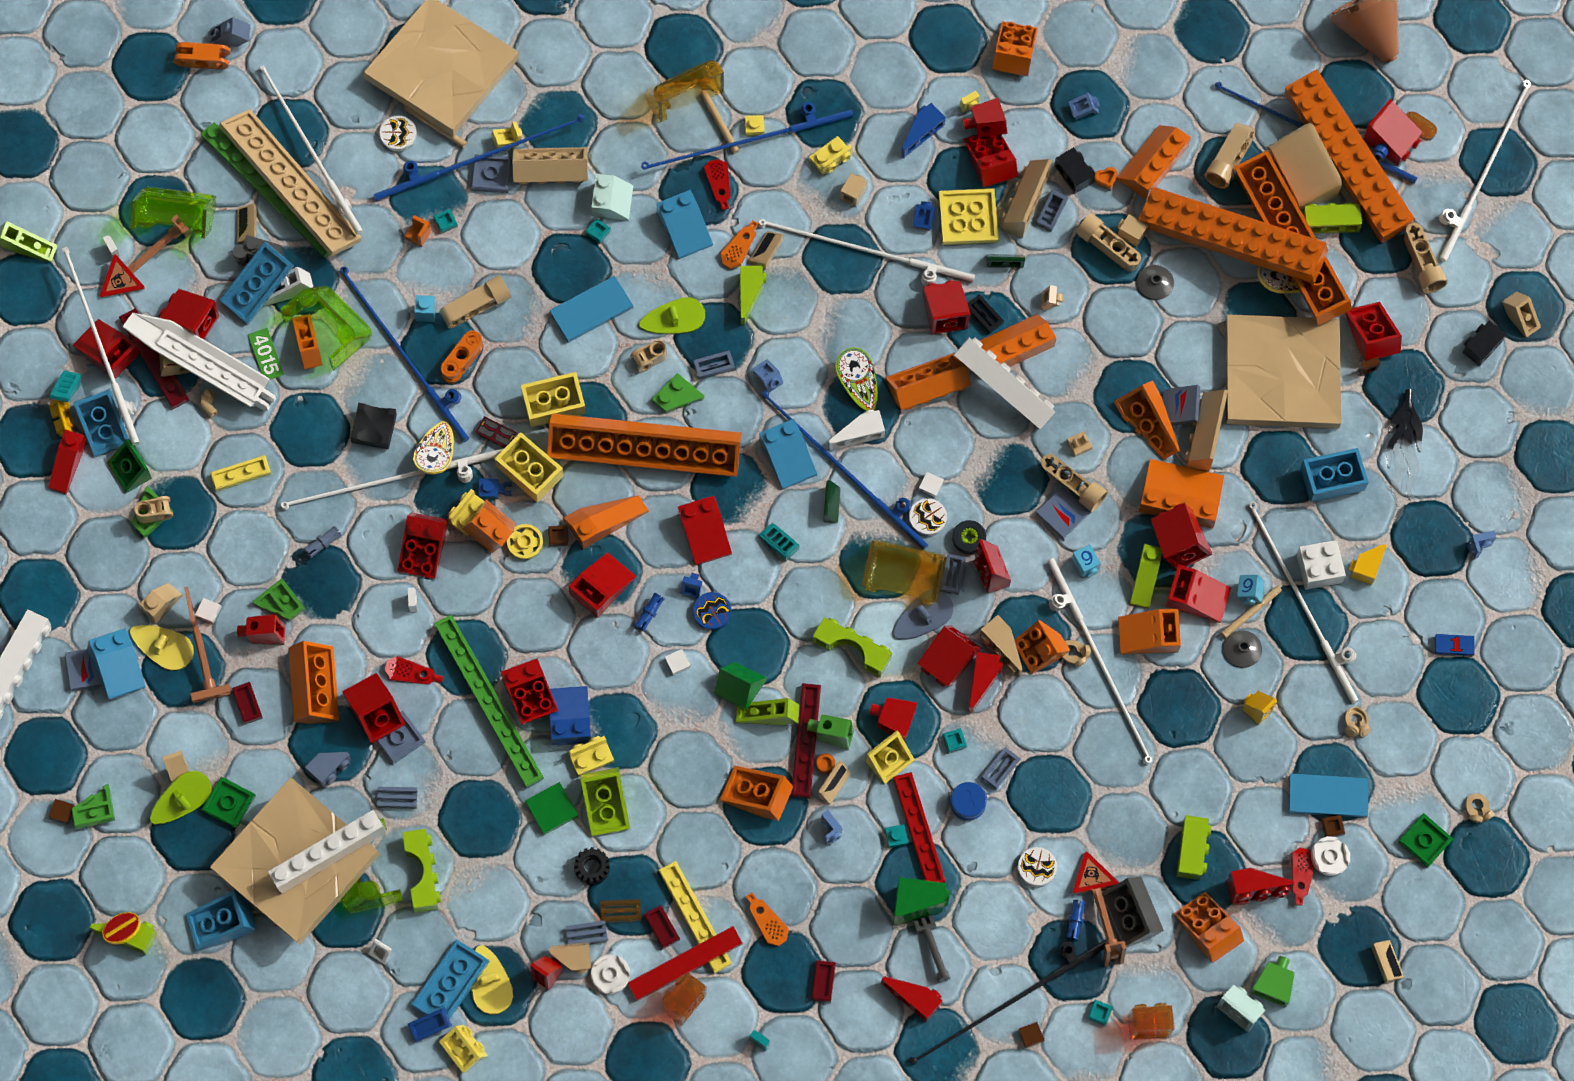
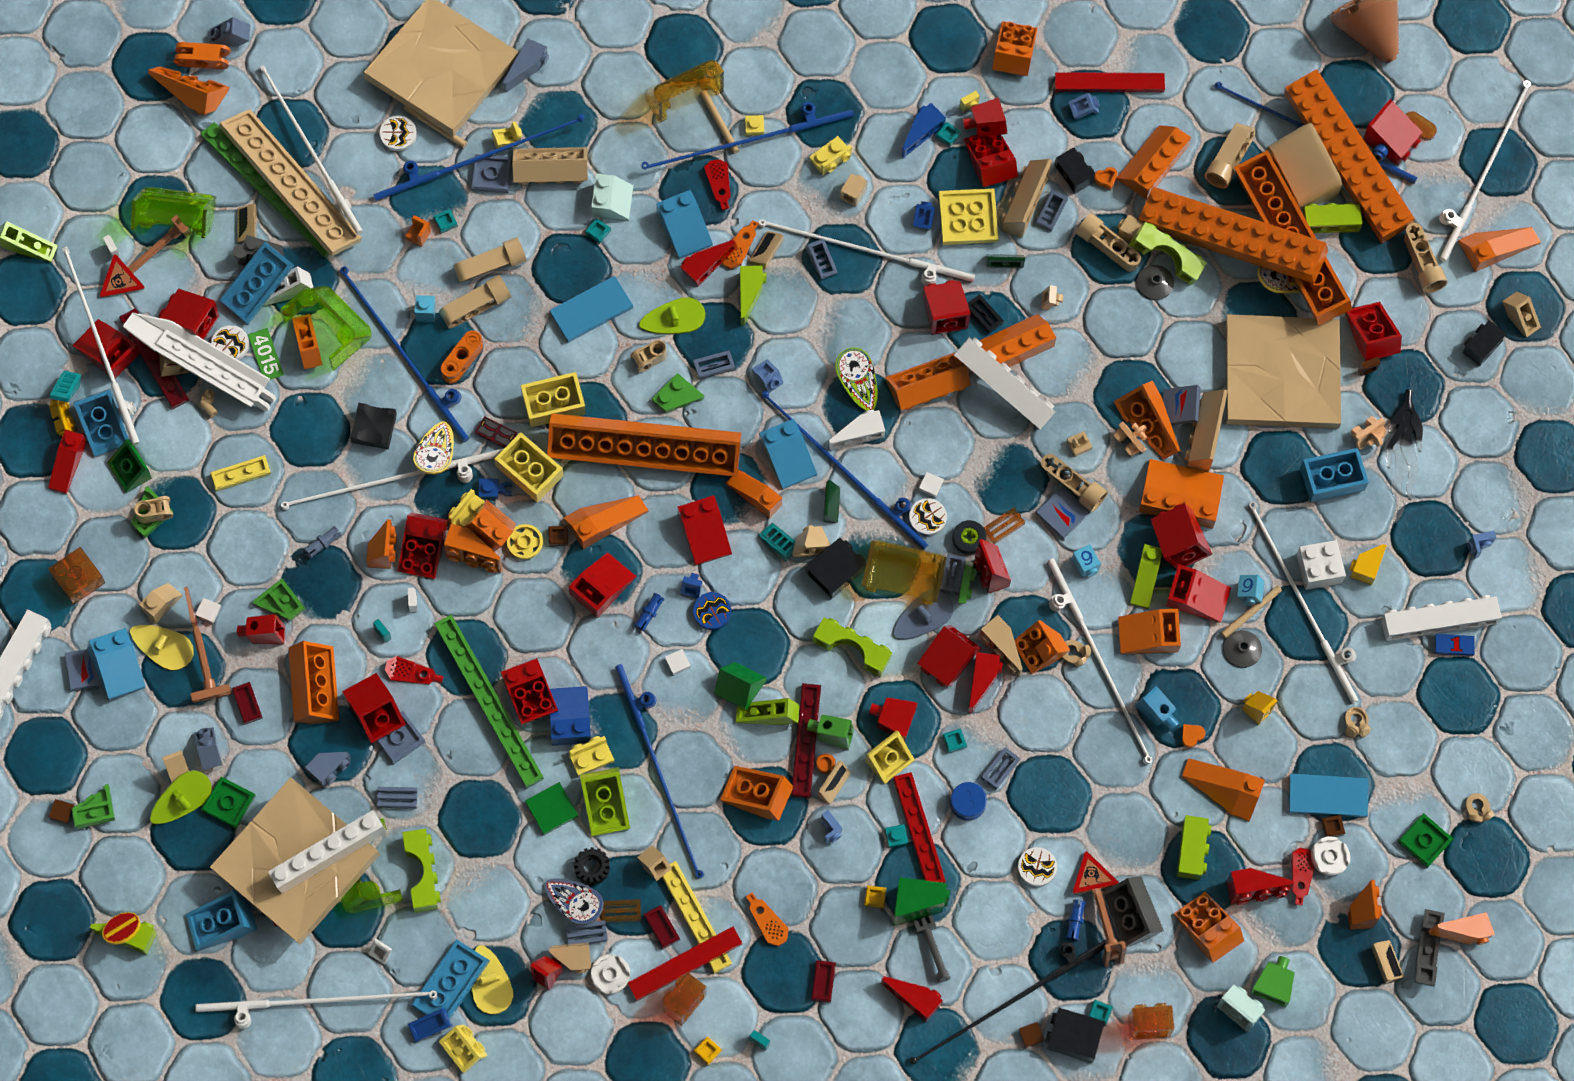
none -> clear orange brick [48,547,105,605]
none -> orange wedge [148,66,229,115]
none -> sand blue slope [194,727,222,770]
none -> white piece [196,991,437,1029]
none -> tile [211,325,249,360]
none -> orange slope [366,519,397,569]
none -> teal tile [373,619,392,643]
none -> orange slope [444,524,502,573]
none -> tan beam [453,237,527,283]
none -> sand blue slope [503,38,549,92]
none -> shield [544,878,604,925]
none -> blue piece [615,664,704,878]
none -> tan brick [637,845,672,881]
none -> red slope [680,240,738,287]
none -> yellow tile [694,1036,722,1066]
none -> orange slope [726,469,782,519]
none -> tan slope [792,525,830,557]
none -> sand blue slope [805,239,838,280]
none -> black brick [806,537,866,599]
none -> yellow tile [864,885,886,909]
none -> teal tile [935,122,961,147]
none -> bright green wing [958,561,976,604]
none -> clear orange tile [984,507,1026,545]
none -> black brick [1044,1008,1105,1063]
none -> red tile [1055,72,1165,92]
none -> light nougat hips [1114,421,1147,457]
none -> lime arch [1129,222,1207,285]
none -> dark azure torso [1134,686,1179,730]
none -> orange tile [1182,724,1205,748]
none -> orange wedge [1182,758,1265,821]
none -> orange slope [1347,880,1382,929]
none -> light nougat hips [1351,416,1386,450]
none -> white brick [1381,595,1502,641]
none -> dark grey slope [1415,909,1445,987]
none -> slope [1428,912,1495,946]
none -> orange wedge [1458,227,1541,272]

